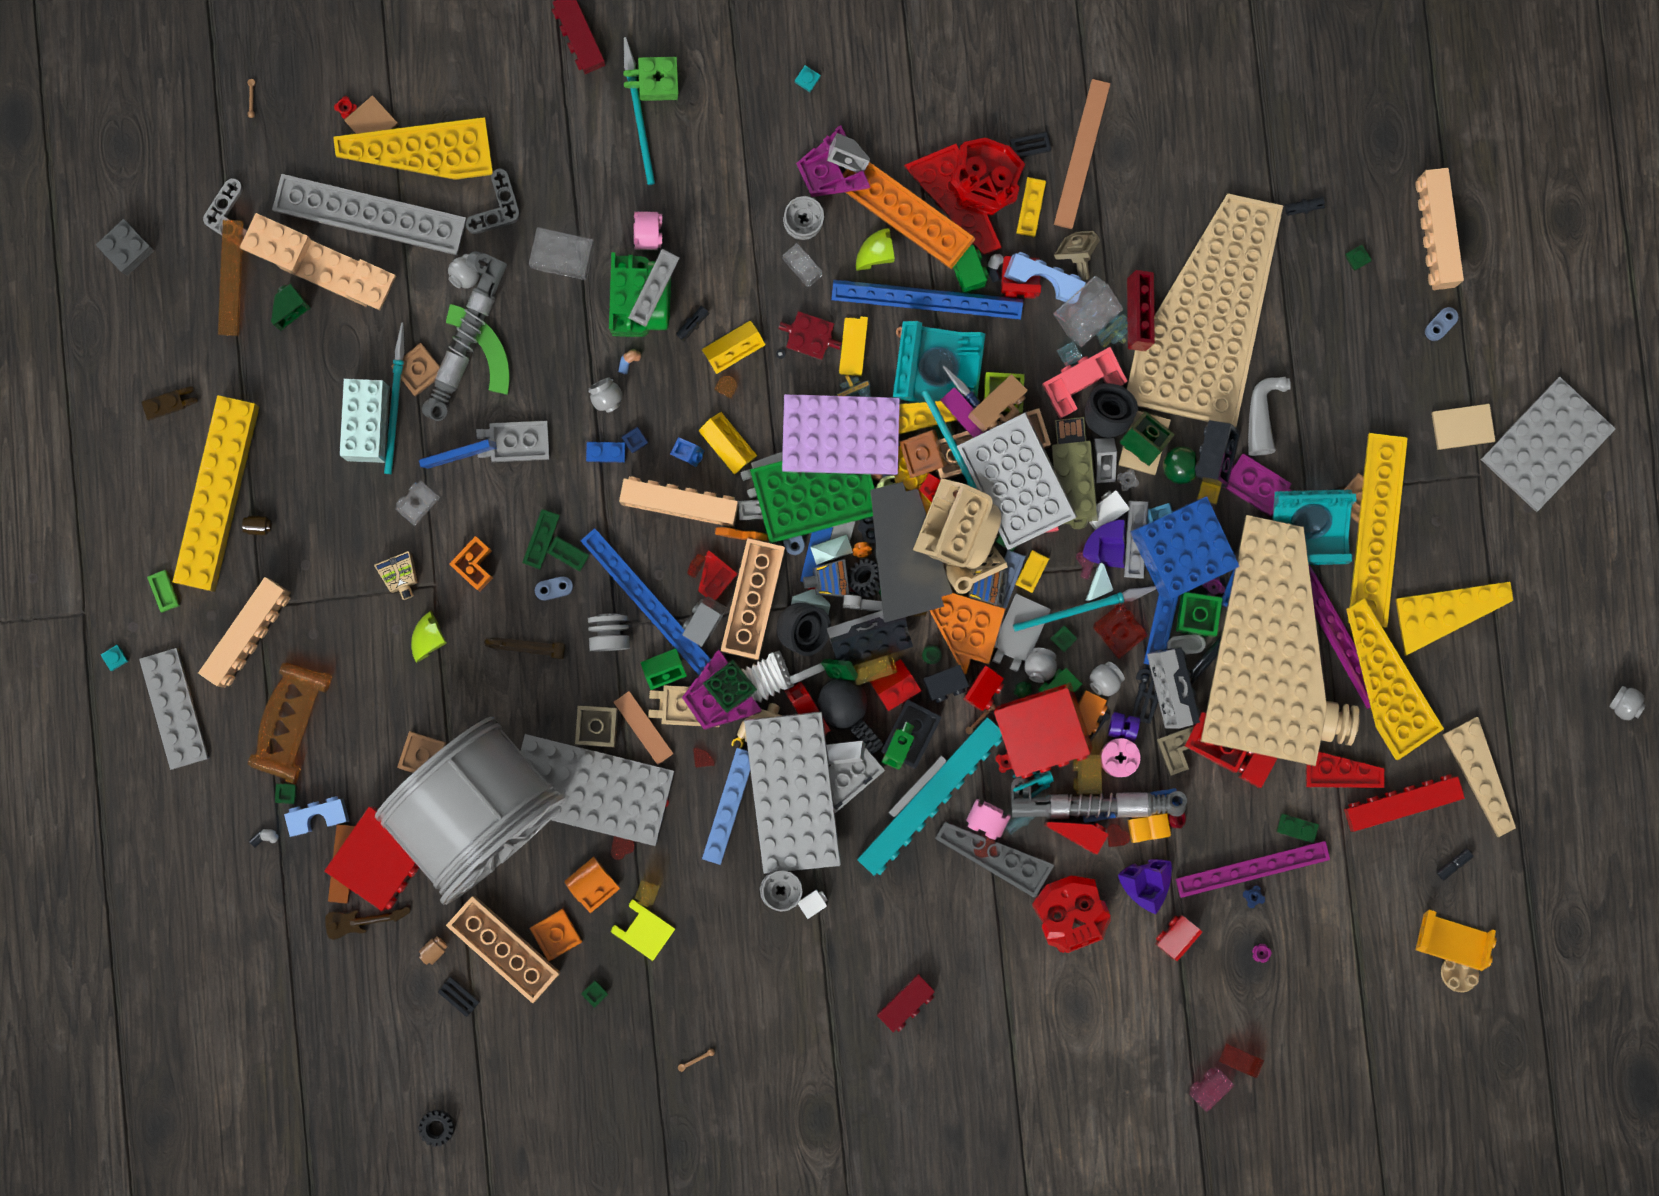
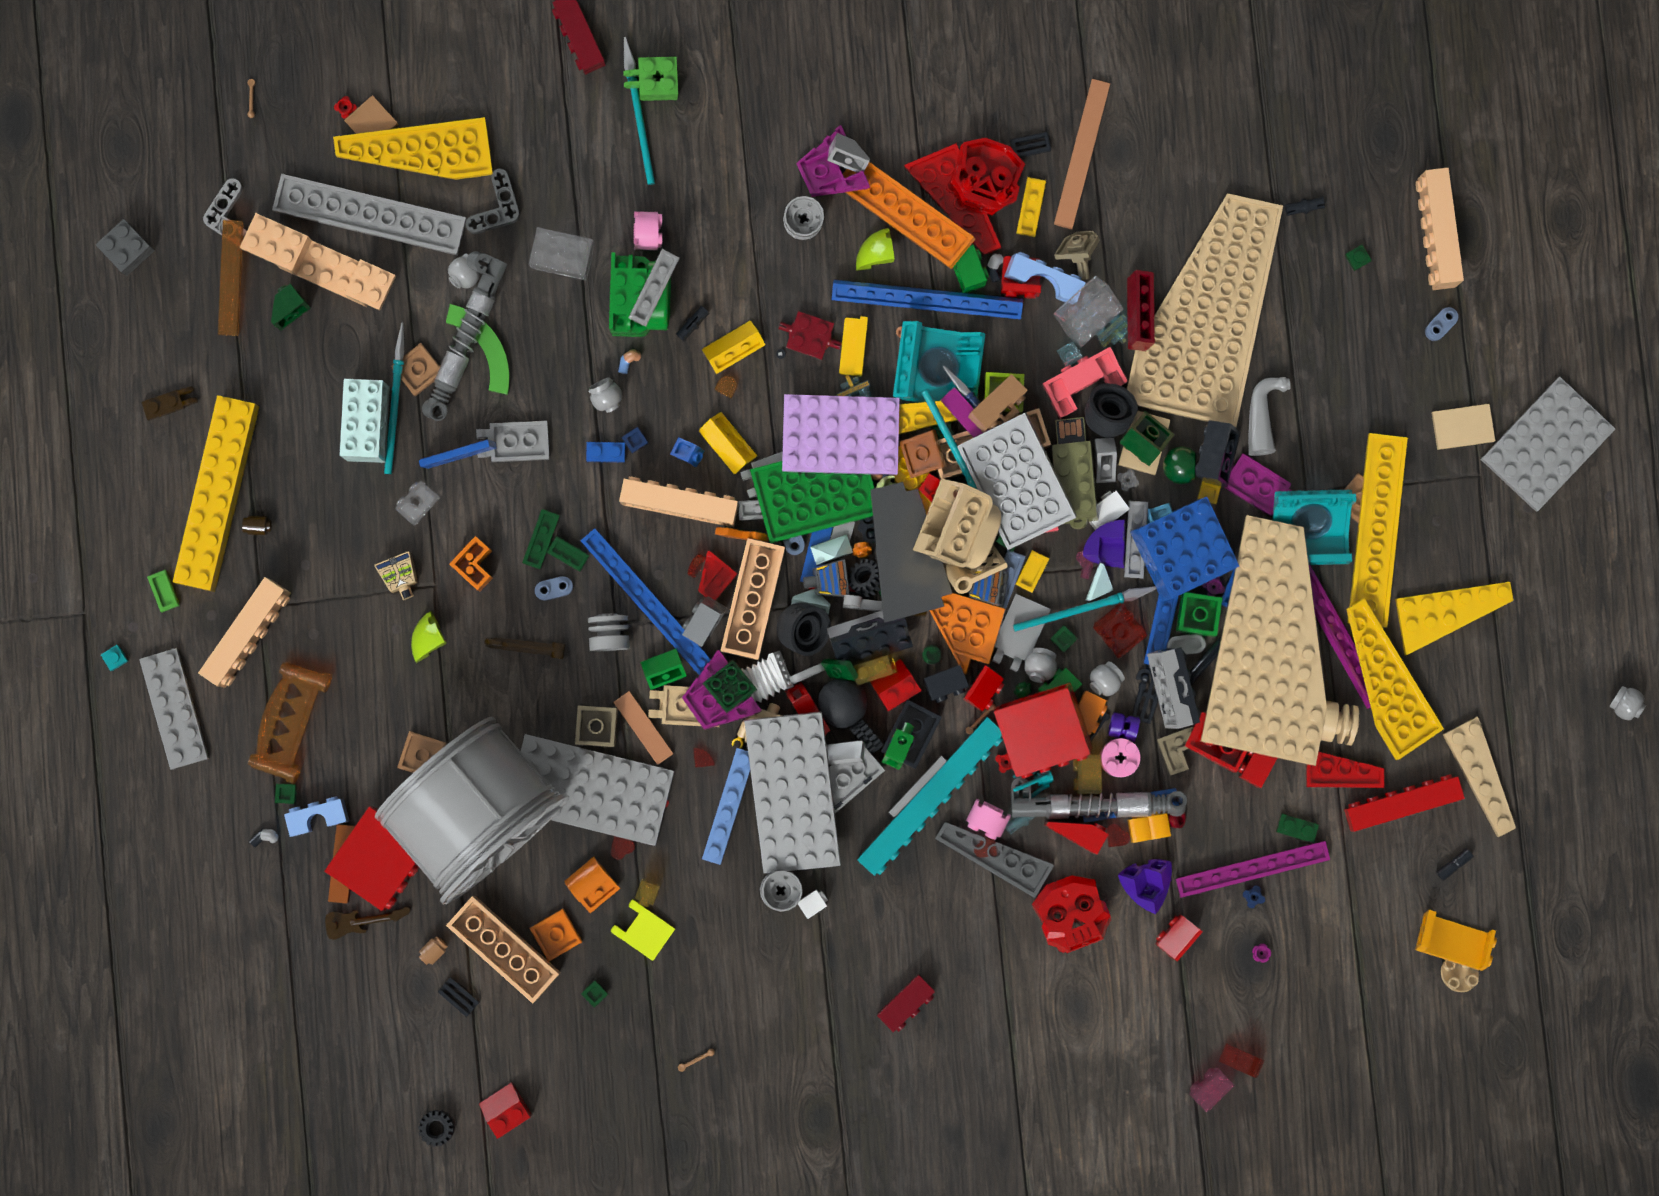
clear brick [783,243,822,287] -> none
teal plate [795,66,821,93] -> none
none -> red slope [479,1082,532,1139]

